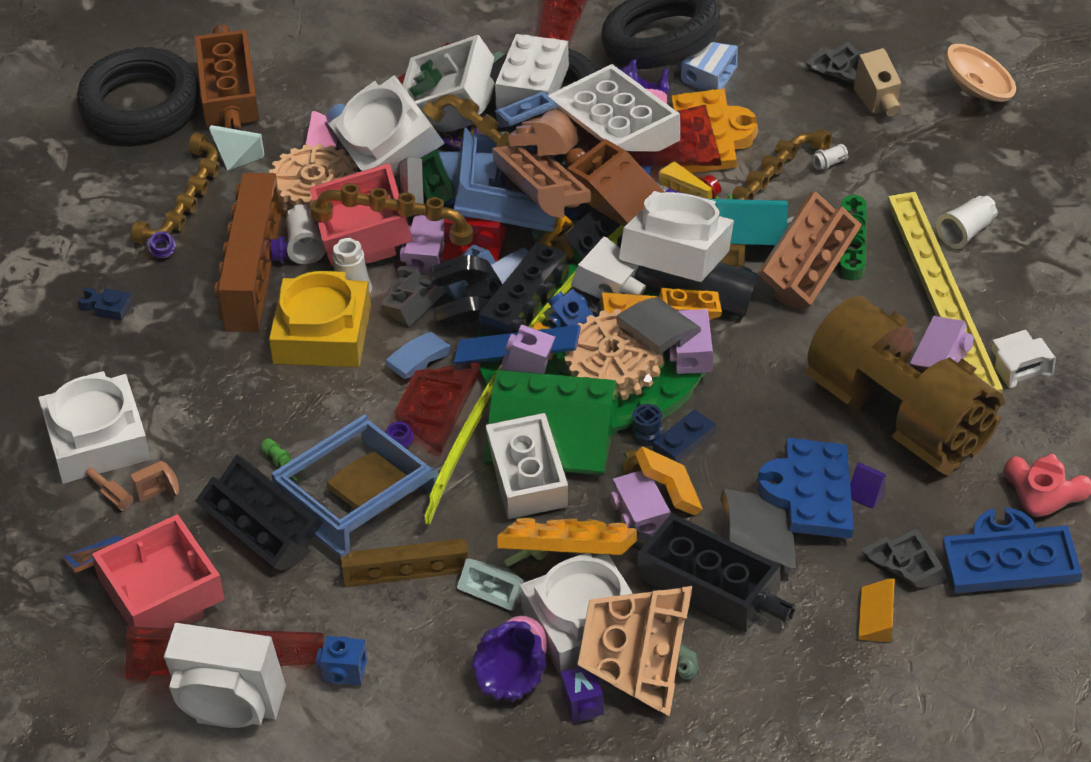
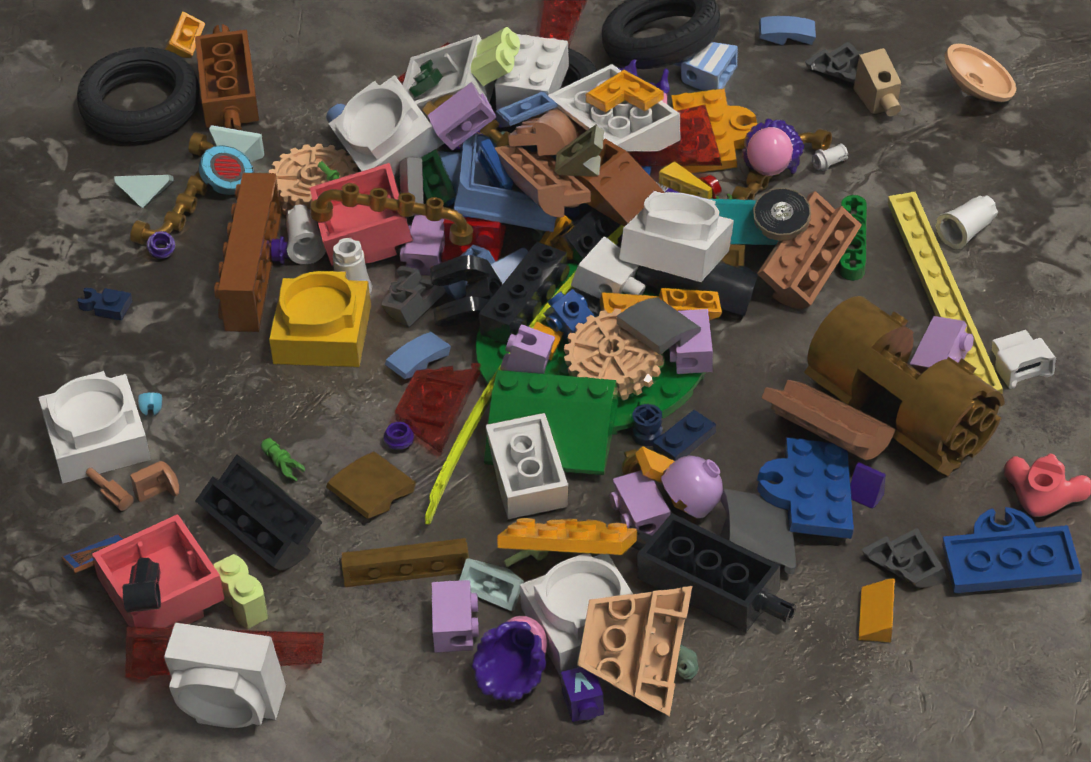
medium blue piece [271,414,438,558] -> none
bright pink slope [306,111,338,149] -> none
blue brick [316,636,368,685] -> none
blue piece [454,325,581,365] -> none
none -> light aqua slope [114,175,174,208]
none -> black piece [123,558,161,613]
none -> medium azure hinge [138,393,162,415]
none -> light orange slope [165,11,205,58]
none -> tile [199,145,253,195]
none -> yellowish green brick [214,554,268,629]
none -> bright green hand [318,161,340,182]
none -> lavender brick [428,82,496,150]
none -> lavender brick [432,580,479,653]
none -> yellowish green brick [471,27,520,86]
none -> blue tile [477,139,513,190]
none -> olive slope [555,124,604,177]
none -> light orange tile [585,70,664,113]
none -> lavender cylinder [661,455,723,518]
none -> bright pink hair [742,118,804,176]
none -> black tile [753,188,811,241]
none -> medium blue slope [759,16,816,45]
none -> nougat brick [762,380,896,460]

